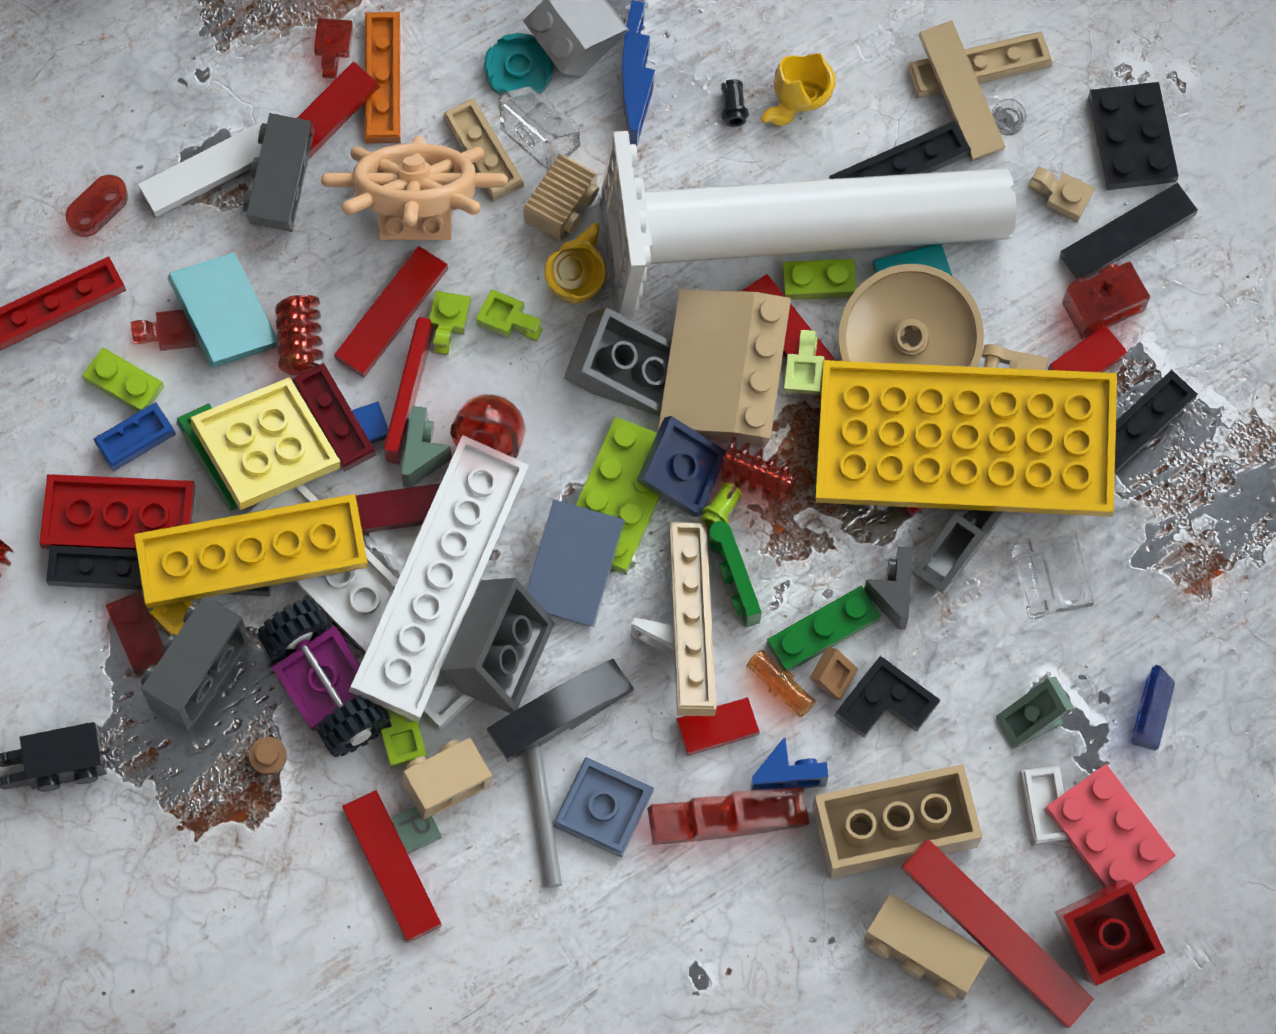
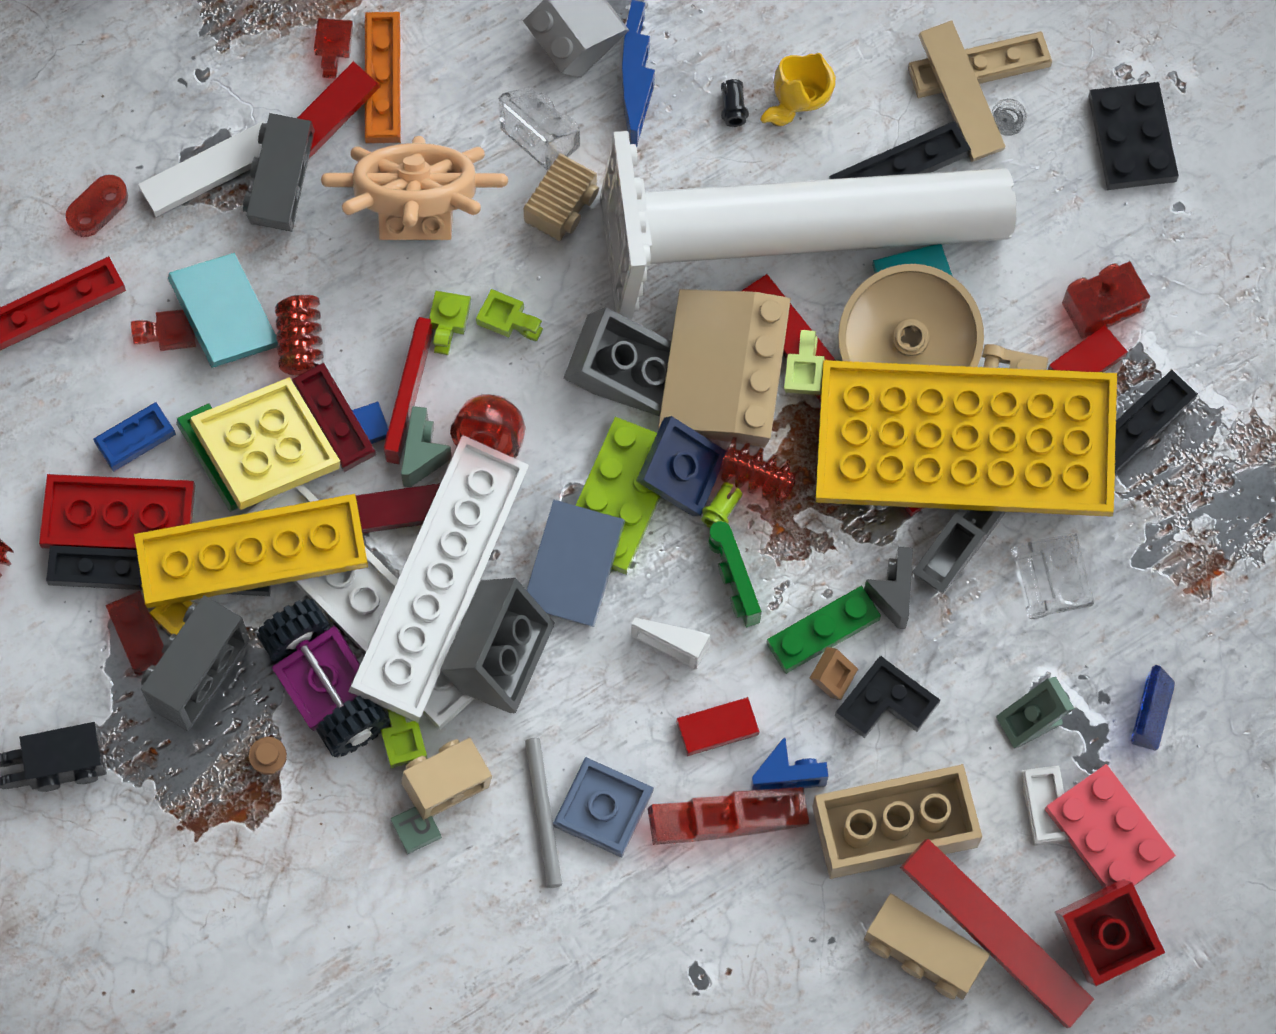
lime plate [82,347,164,412] -> none
red tile [334,246,448,378] -> none
red tile [342,790,442,943] -> none
tan tile [443,98,524,202] -> none
teal tile [484,33,554,101] -> none
black slope [487,659,634,762] -> none
yellow hair [544,223,607,304] -> none
tan tile [669,522,716,716] -> none
clear orange pin [746,650,816,718] -> none
lime plate [782,259,857,300] -> none
tan plate [1028,166,1095,222] -> none
black tile [1060,182,1198,283] -> none

